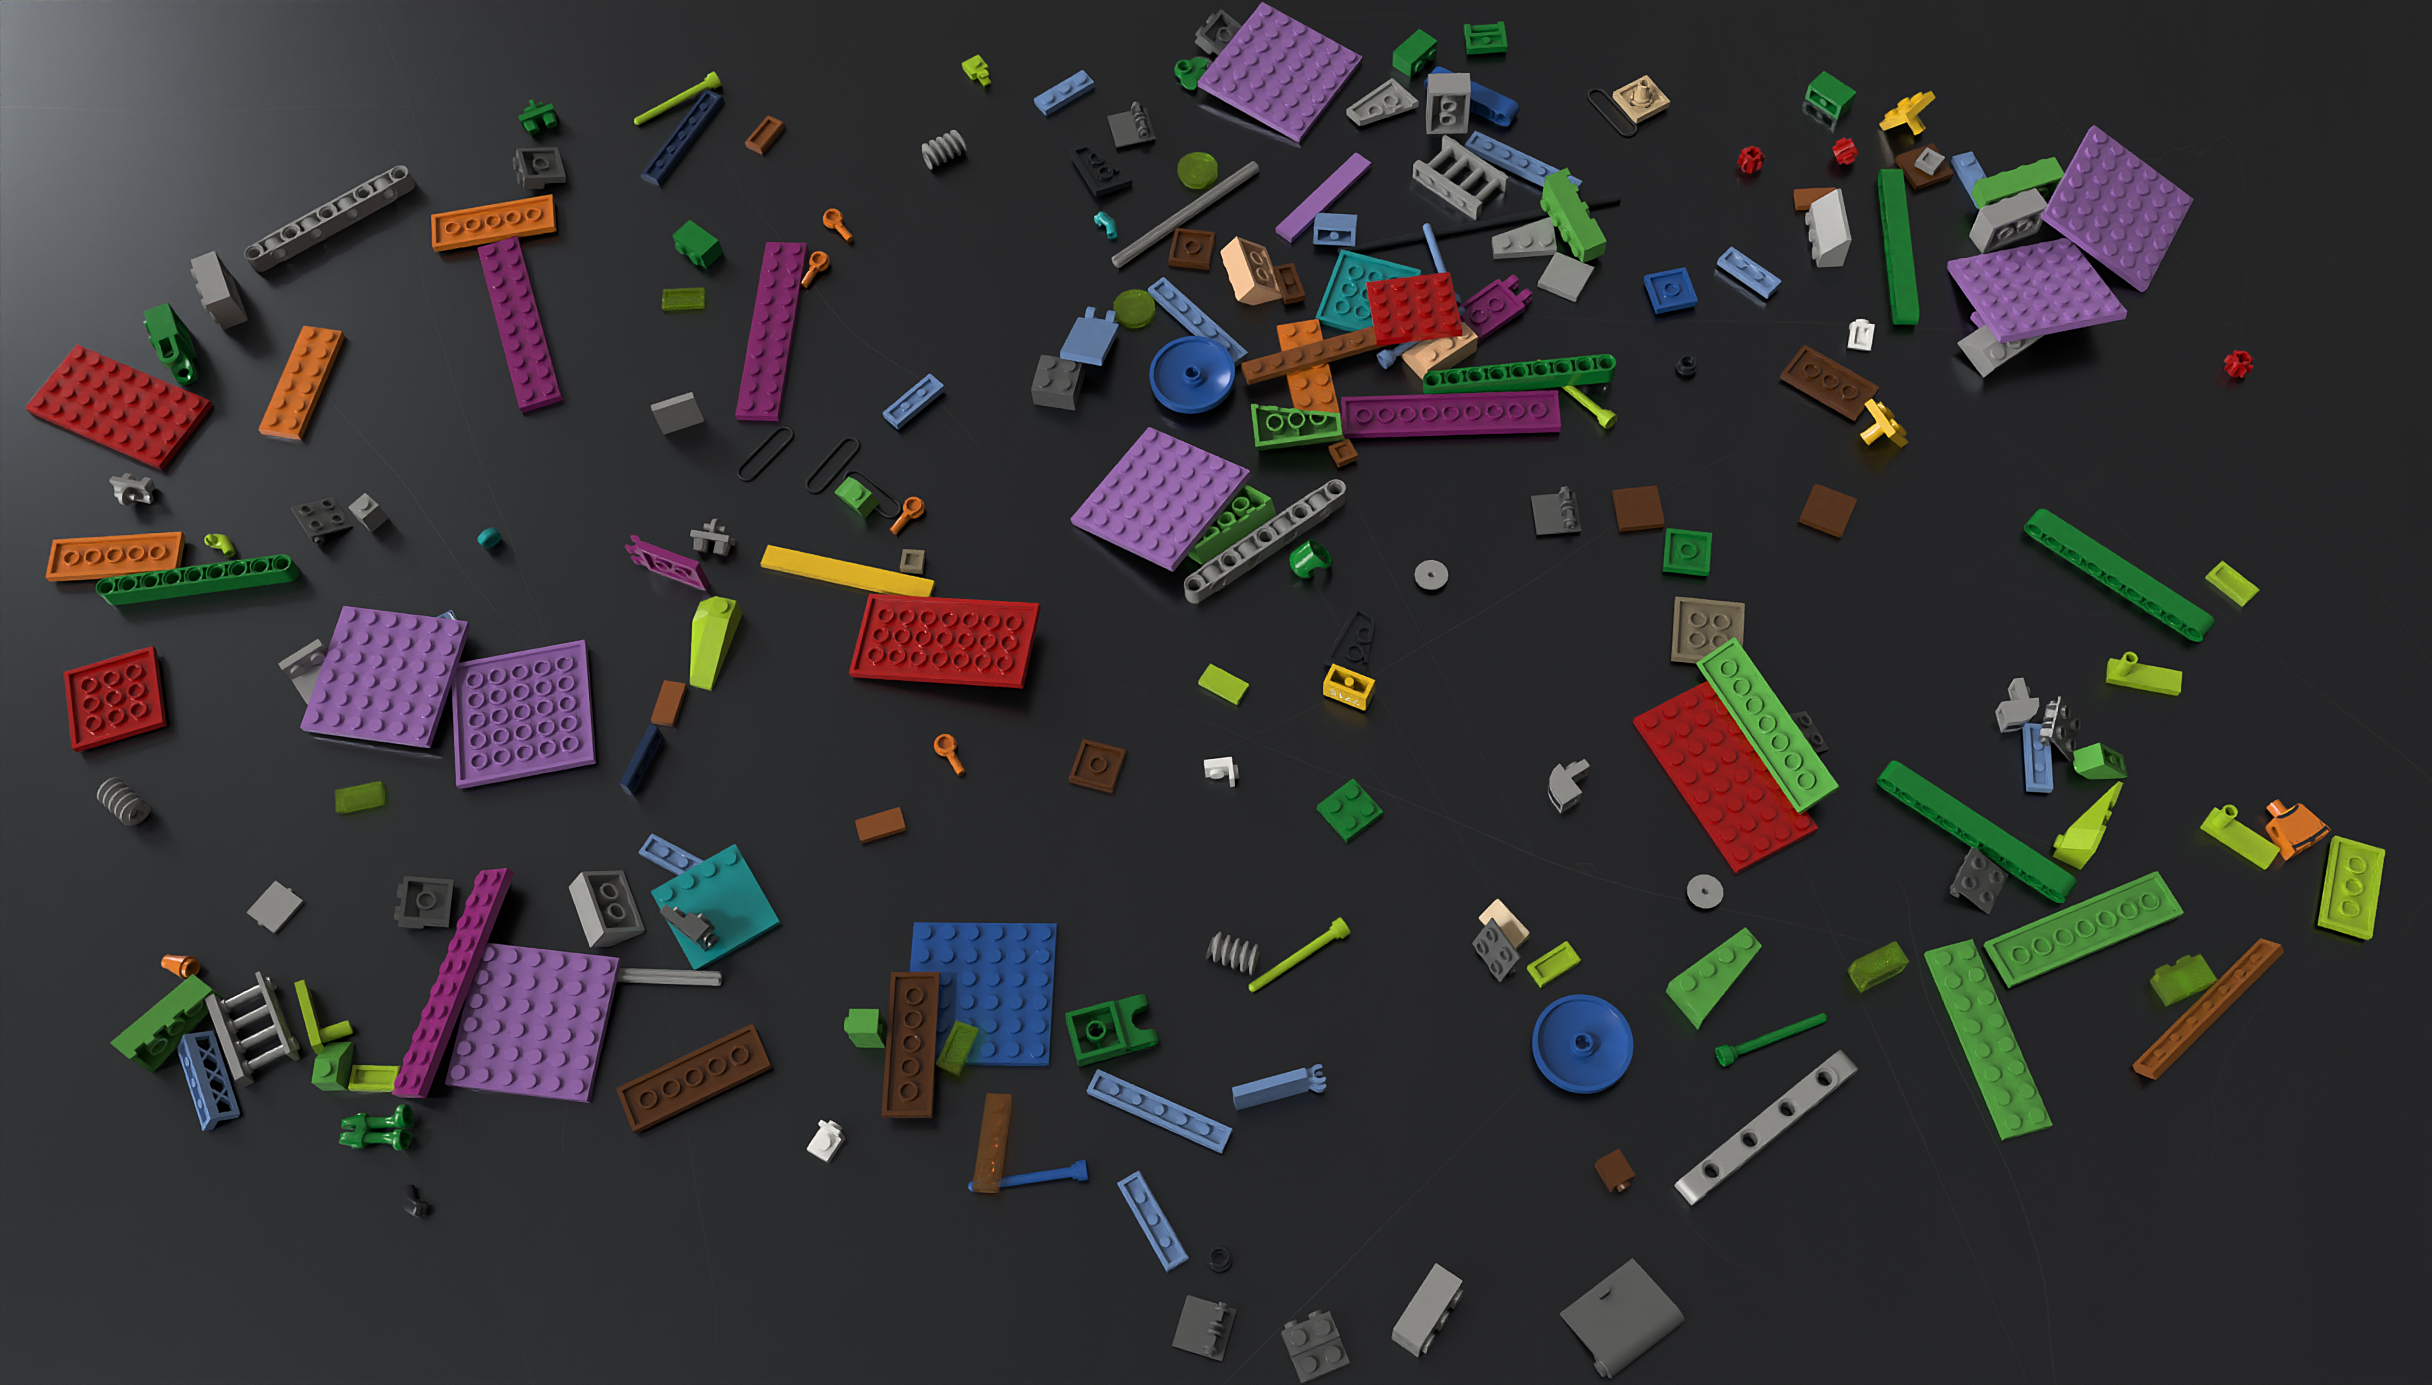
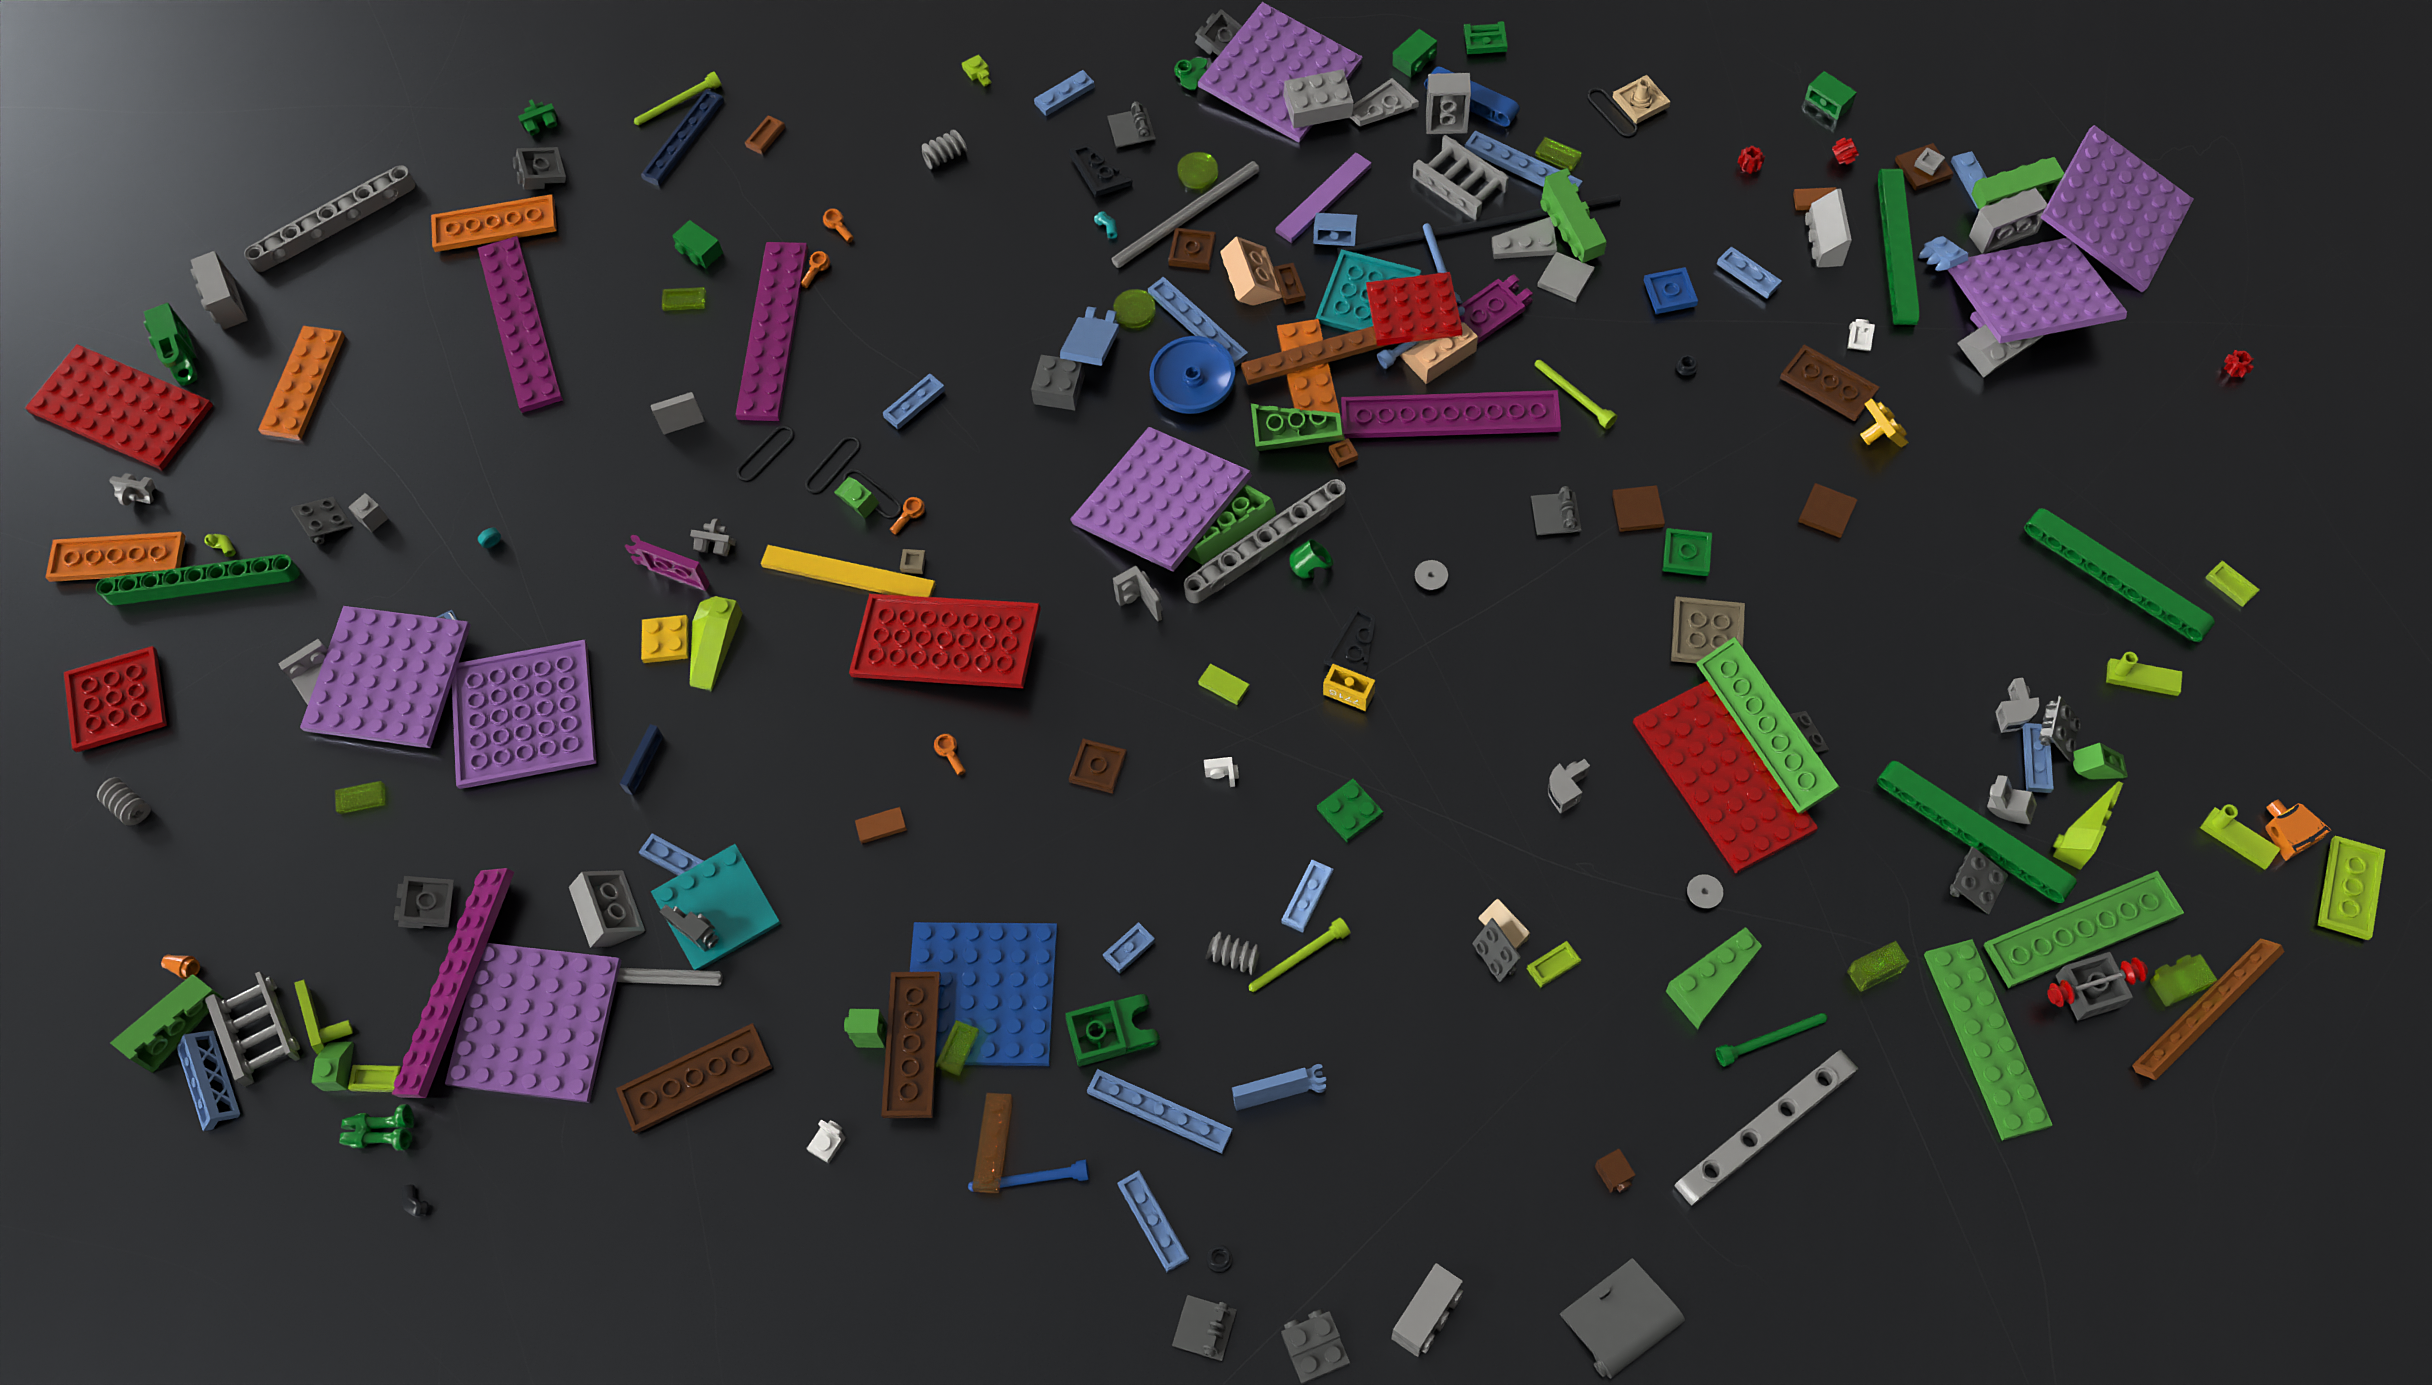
light grey piece [246,880,304,934] -> none
dark orange tile [651,680,687,727] -> none
green beam [1423,354,1616,395] -> none
blue dish [1532,994,1633,1094] -> none
yellow plate [1879,91,1936,135] -> none
none -> yellow plate [641,615,689,663]
none -> medium blue plate [1103,922,1155,973]
none -> light grey bracket [1113,566,1163,621]
none -> light blue tile [1281,860,1333,933]
none -> light grey brick [1284,69,1353,129]
none -> clear neon green tile [1535,137,1582,171]
none -> medium blue plate [1918,236,1968,271]
none -> light grey brick [1987,775,2037,824]
none -> dark grey brick [2048,952,2148,1021]

